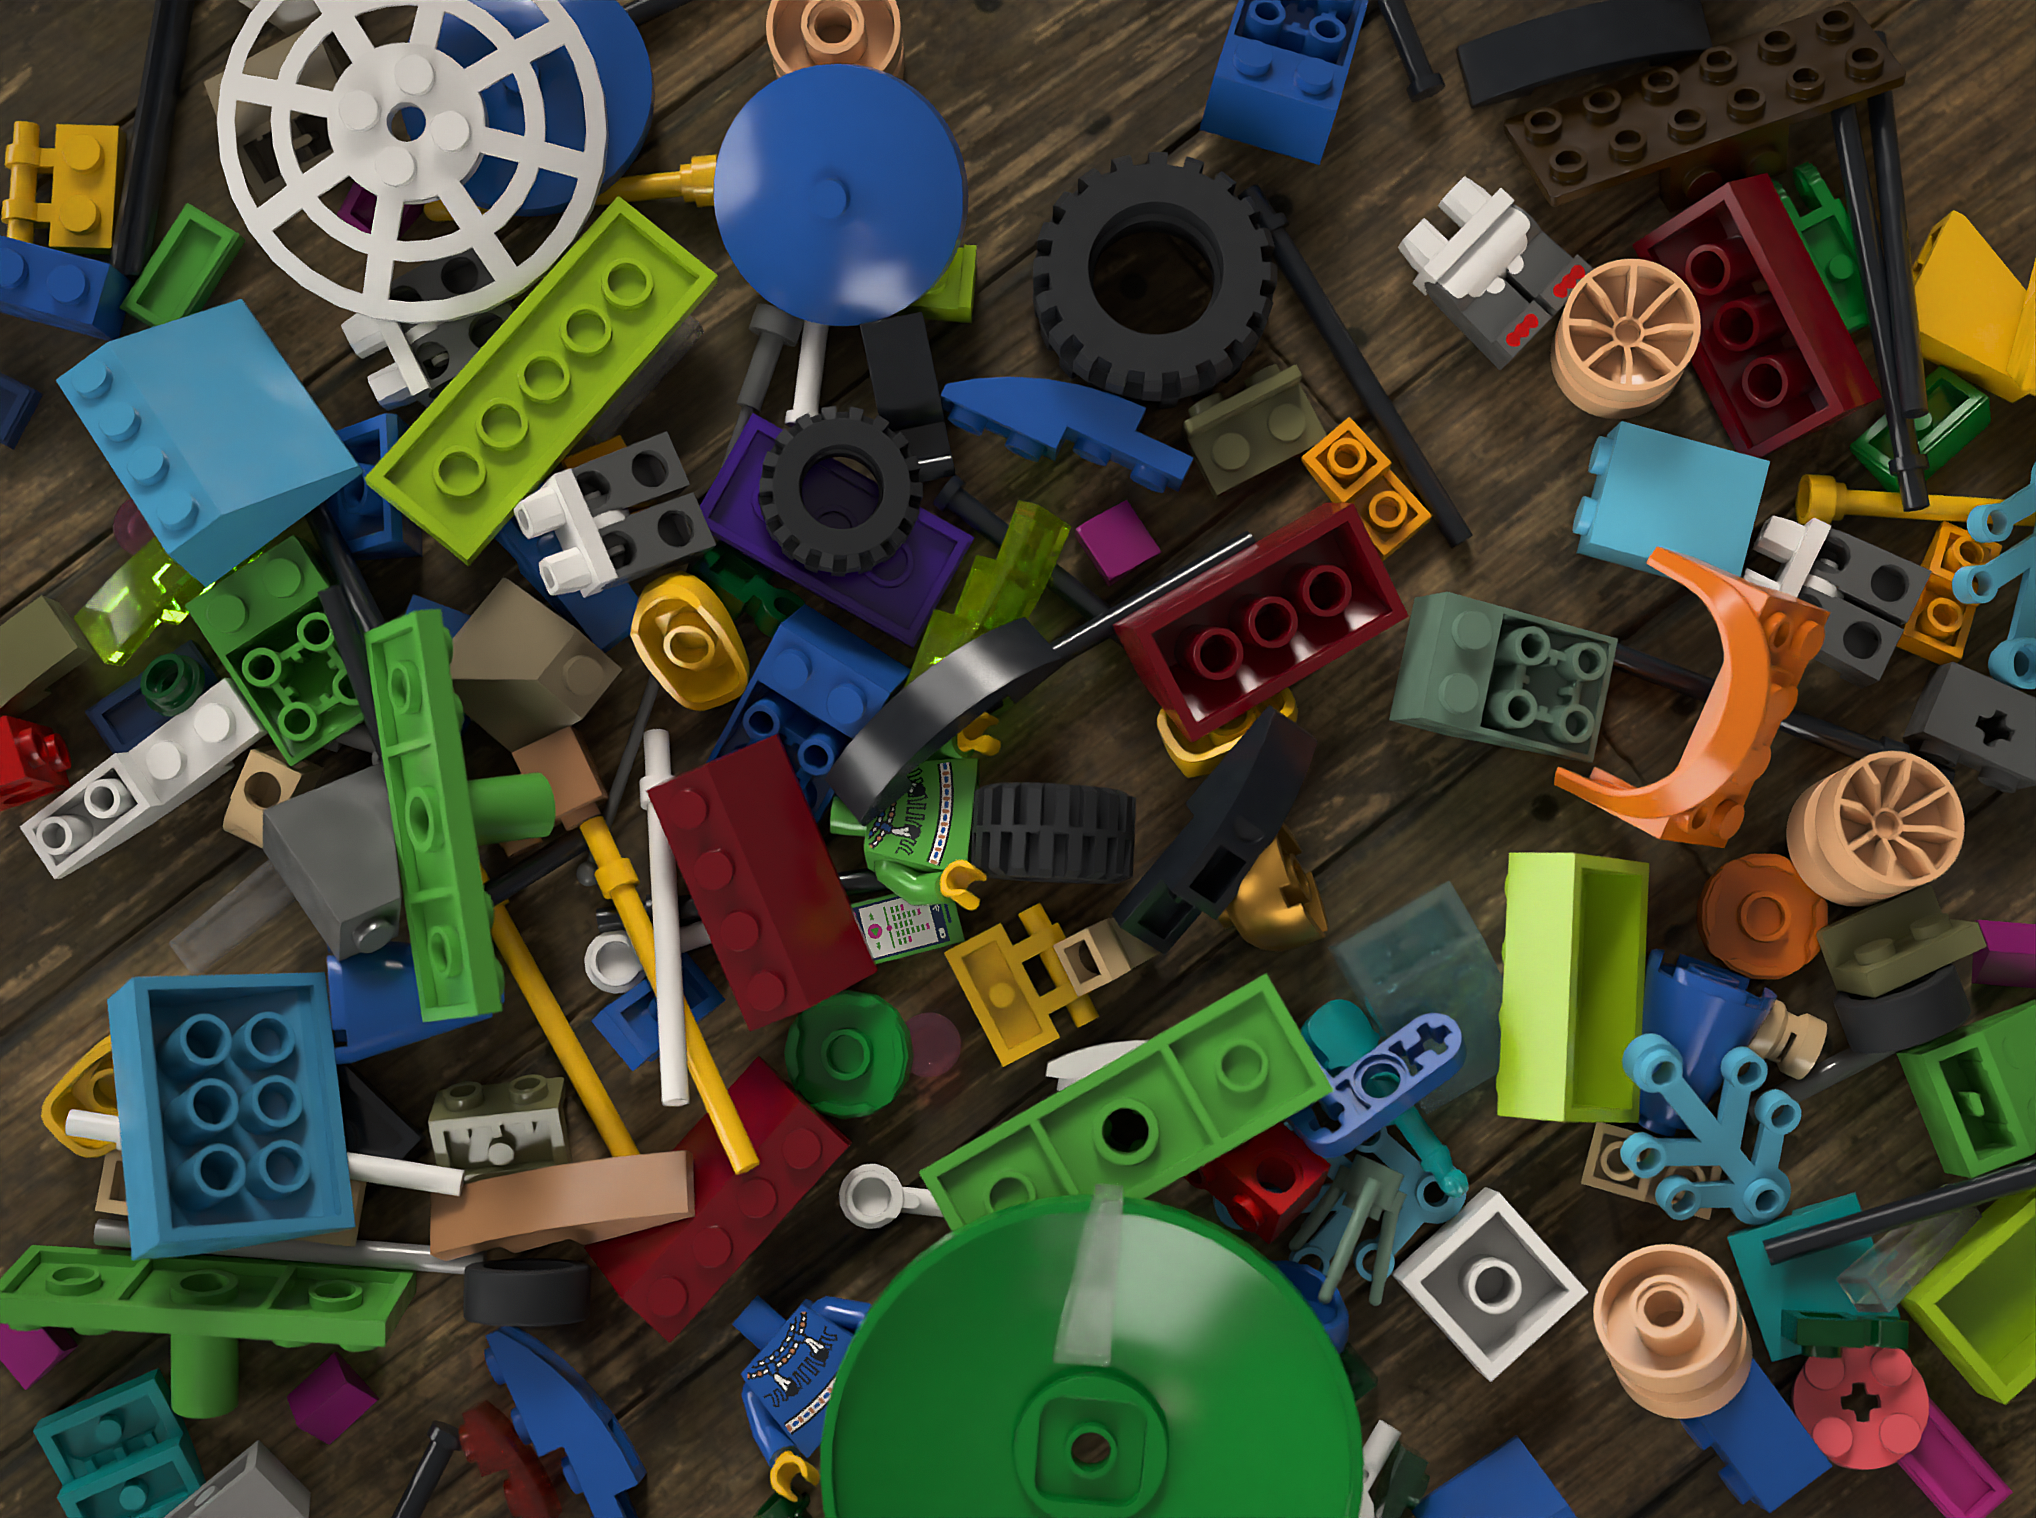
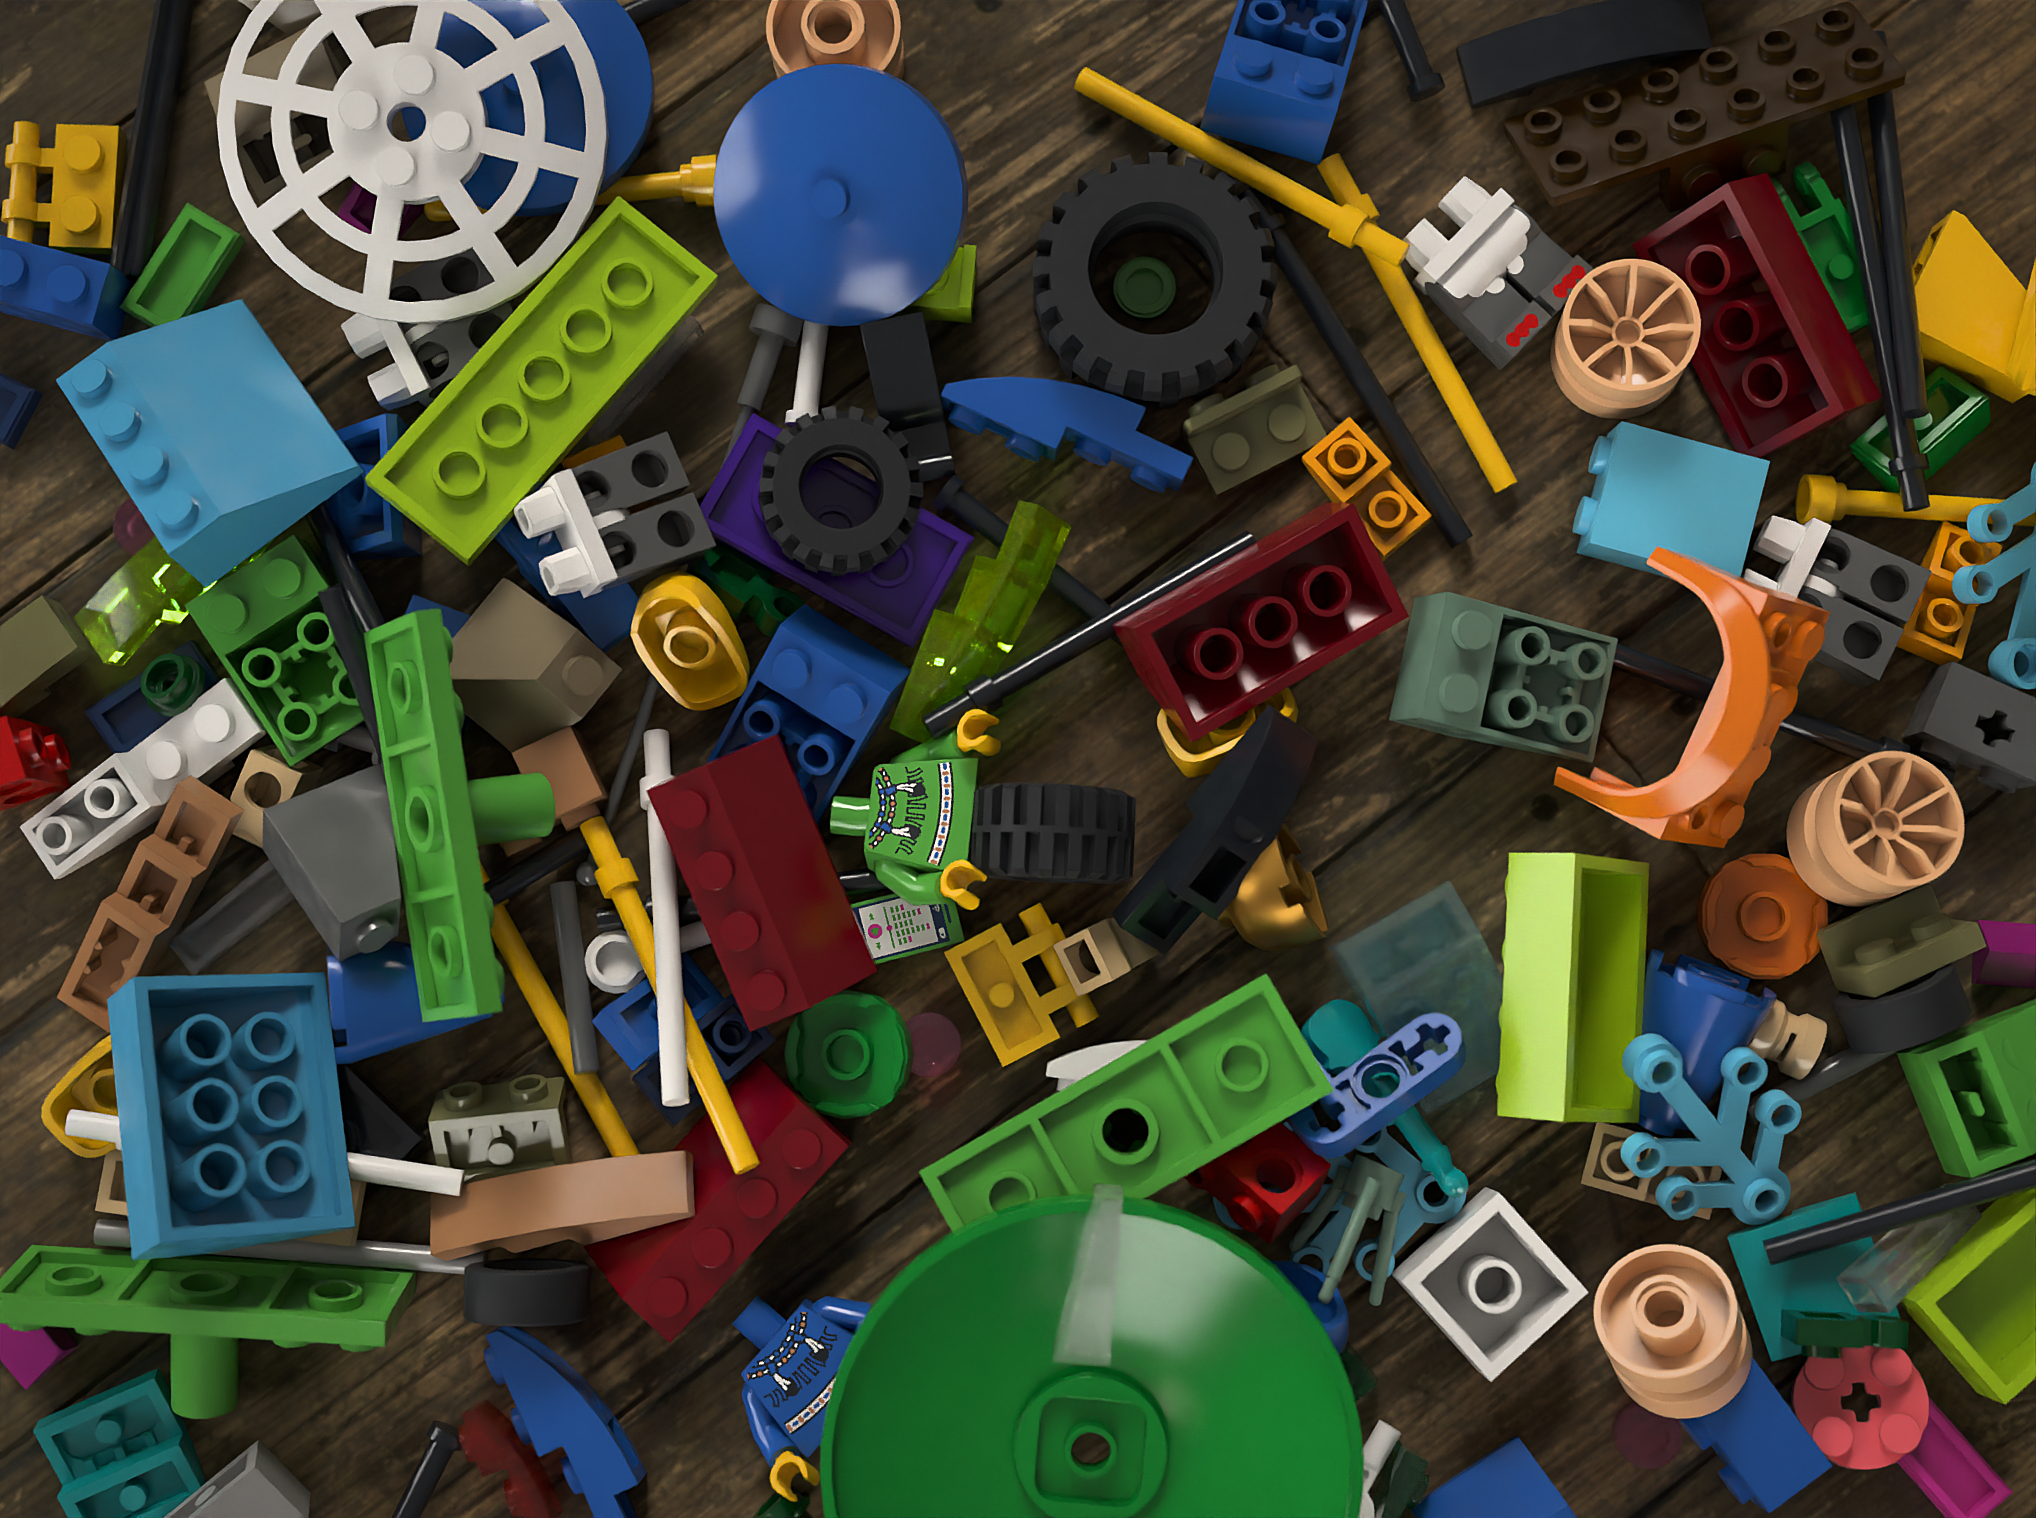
magenta slope [286,1351,379,1445] -> none
black slope [825,617,1065,827] -> none
white plate [839,1164,944,1229] -> none
magenta slope [1074,500,1161,587] -> none
none -> medium nougat slope [57,775,244,1033]
none -> dark grey bar [550,881,600,1075]
none -> dark blue slope [632,993,776,1129]
none -> yellow bar [1074,67,1410,267]
none -> bright green tile [1113,257,1176,321]
none -> yellow bar [1317,153,1518,494]
none -> clear pink tile [1612,1401,1682,1469]

